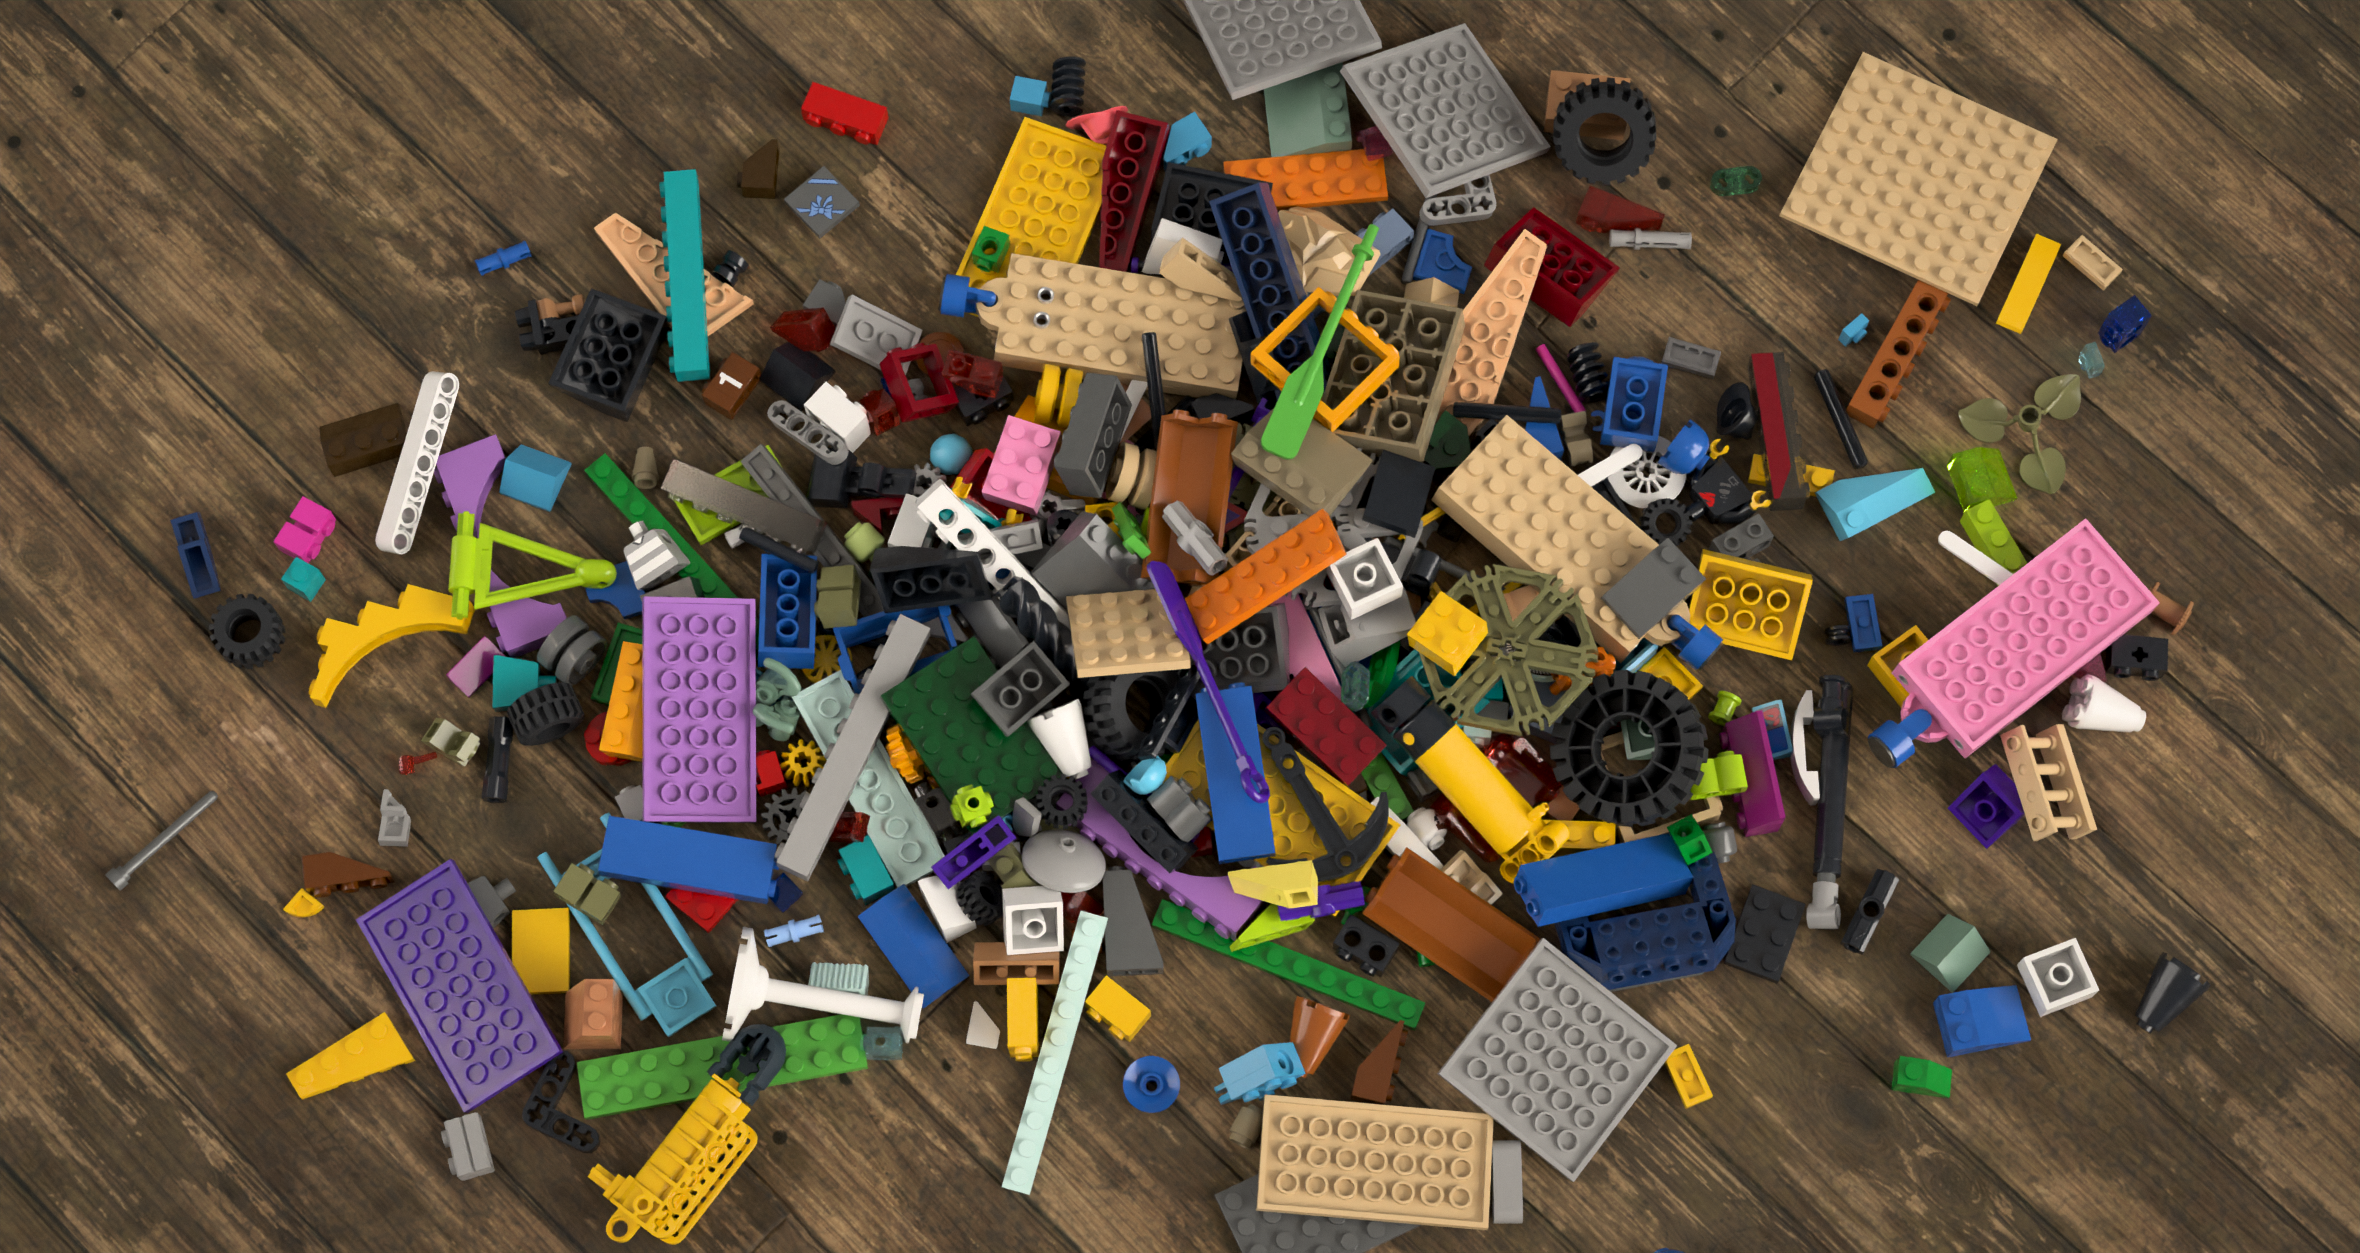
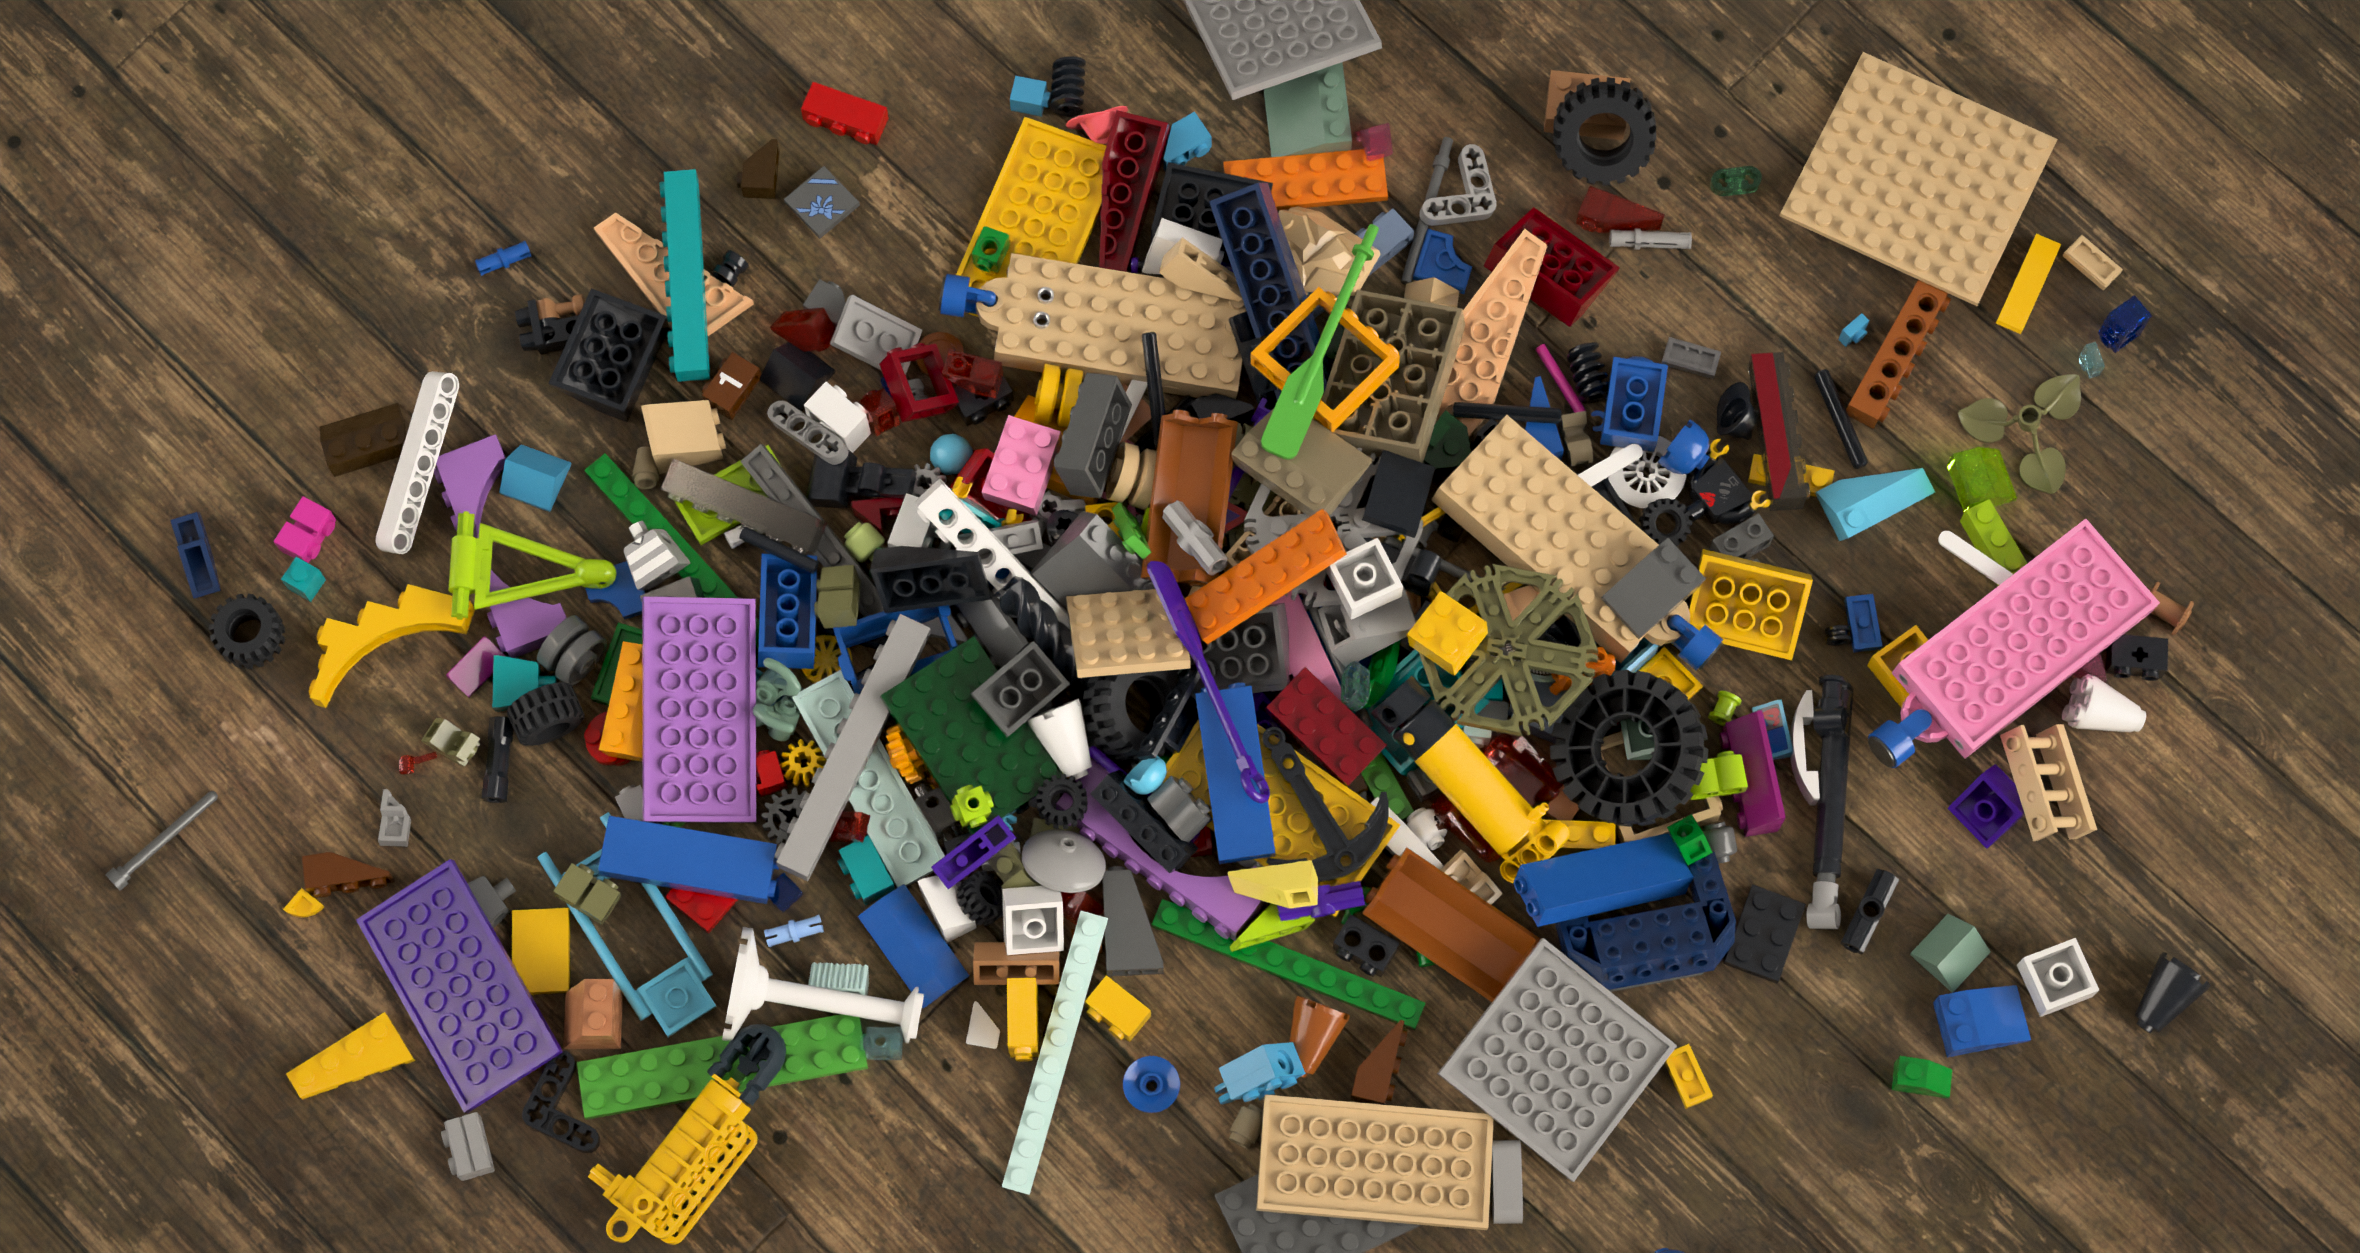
light grey slope [1012,797,1042,837] -> none
light grey plate [1340,23,1550,198] -> none
none -> tan slope [641,400,726,474]

